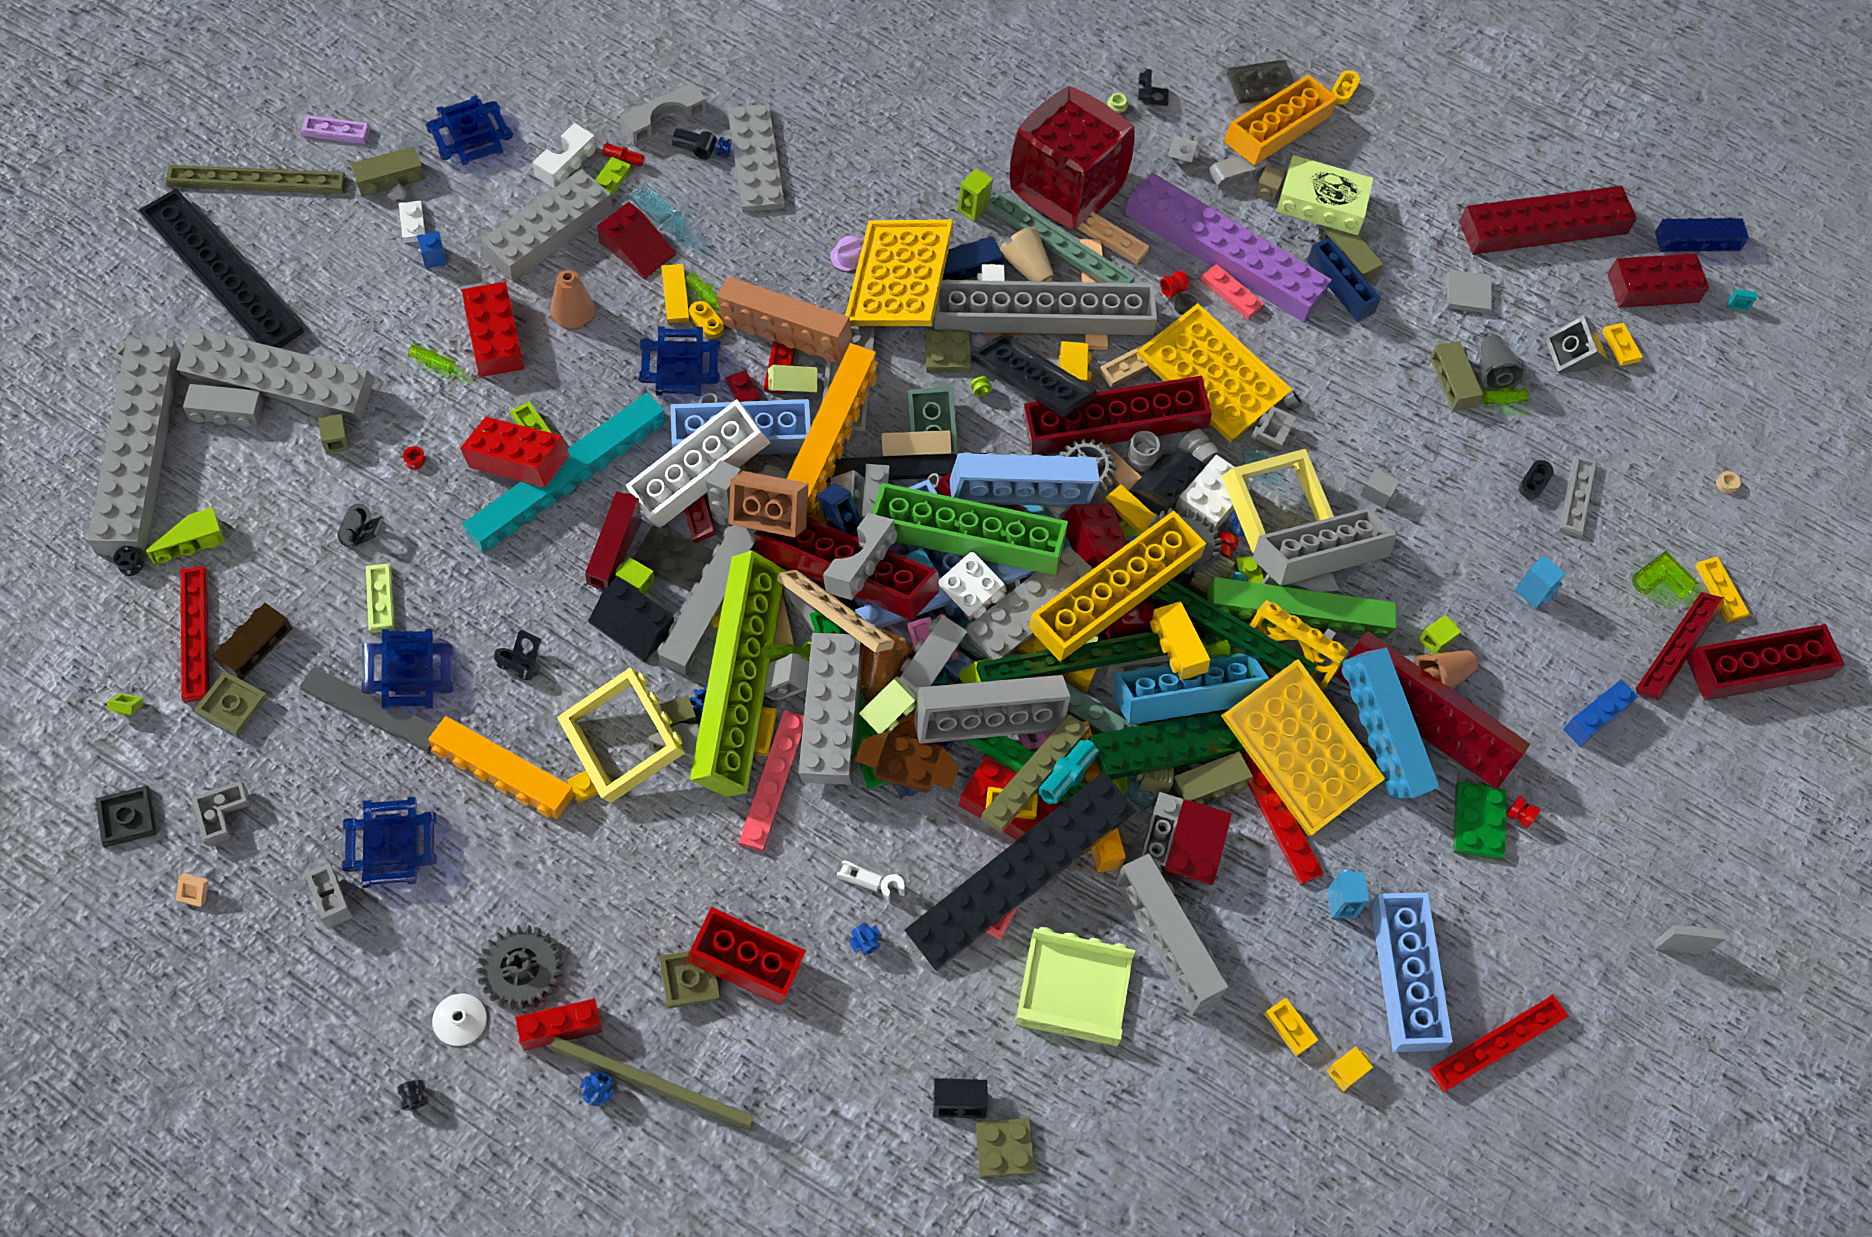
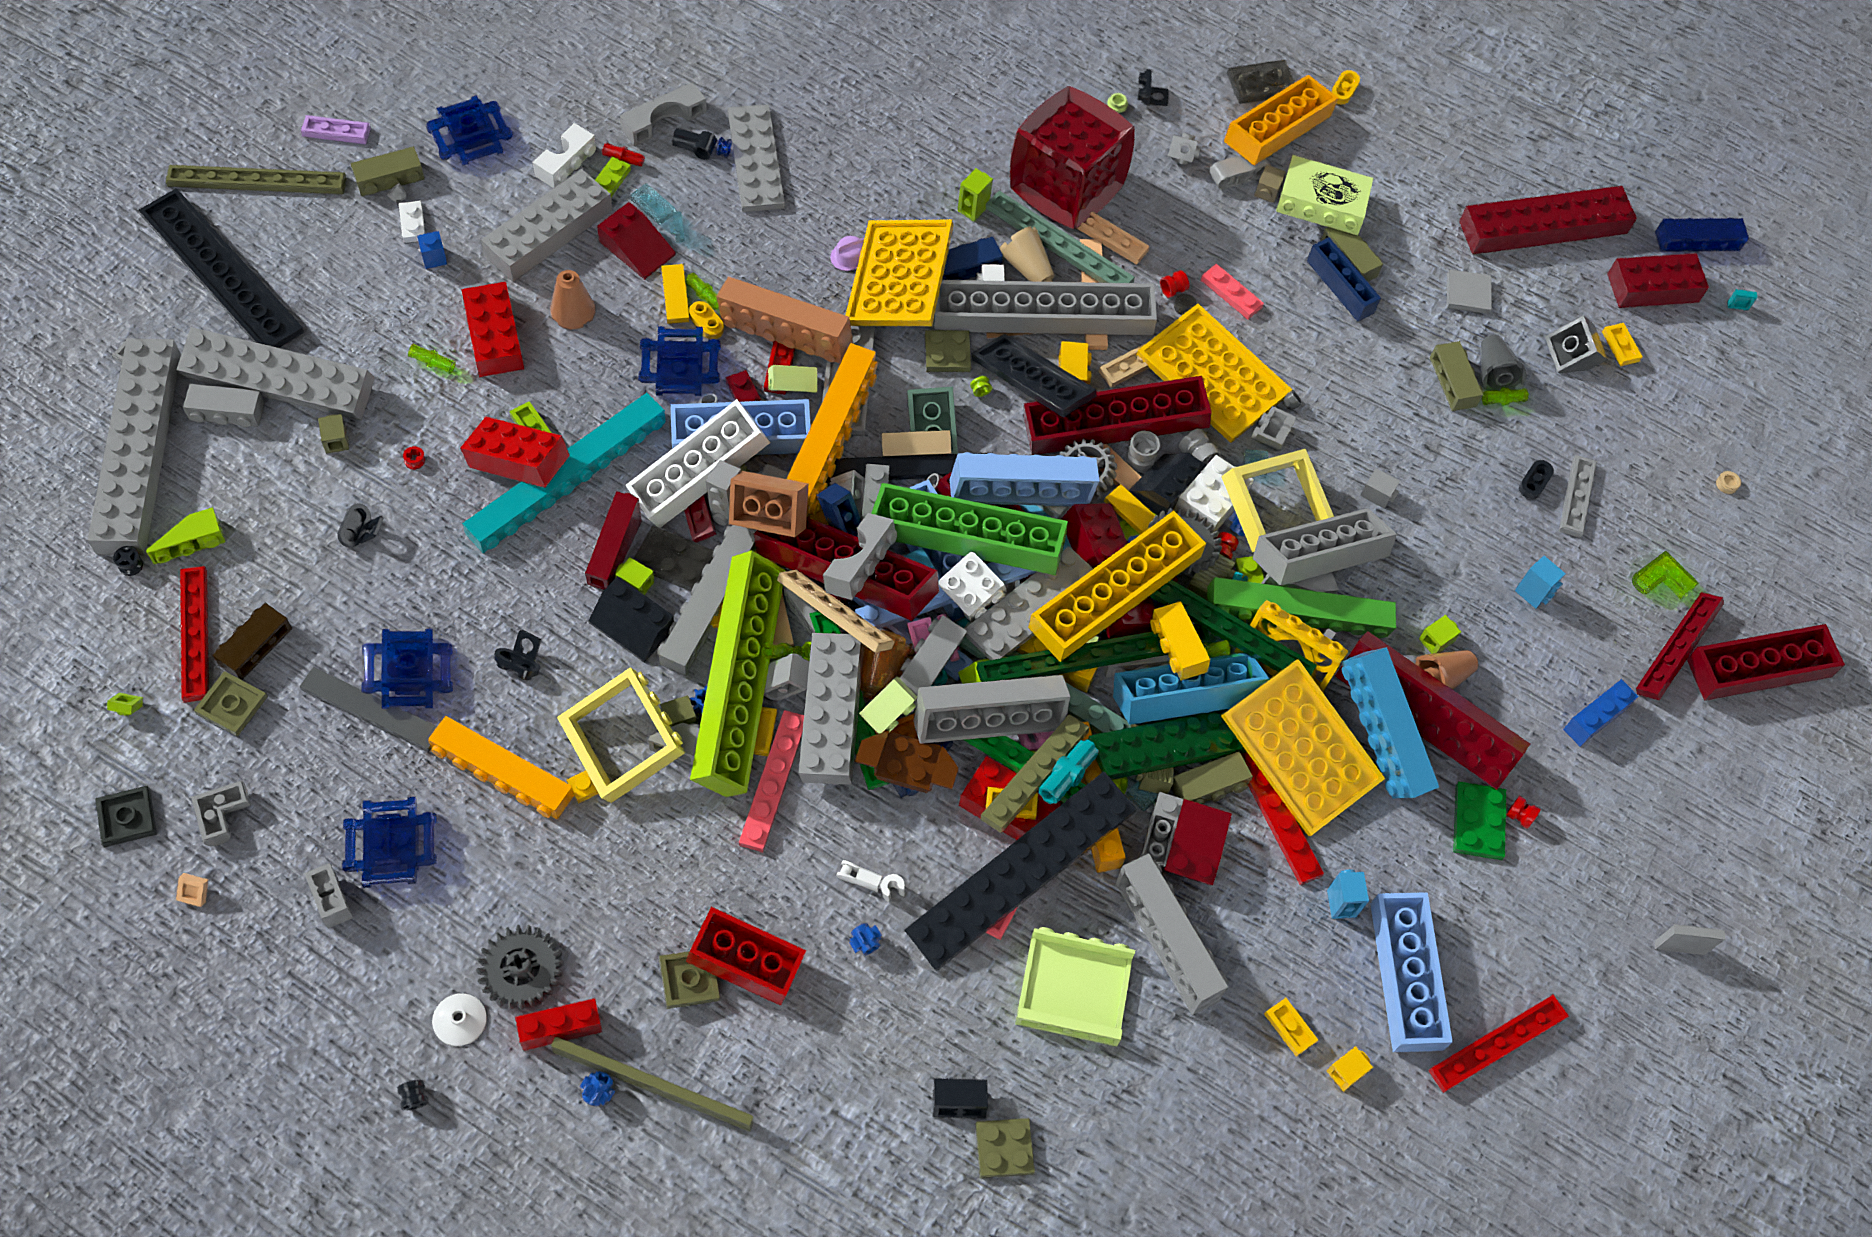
yellowish green tile [366,563,395,633] -> none
medium lavender brick [1125,172,1332,322] -> none
yellow tile [1695,557,1750,624] -> none

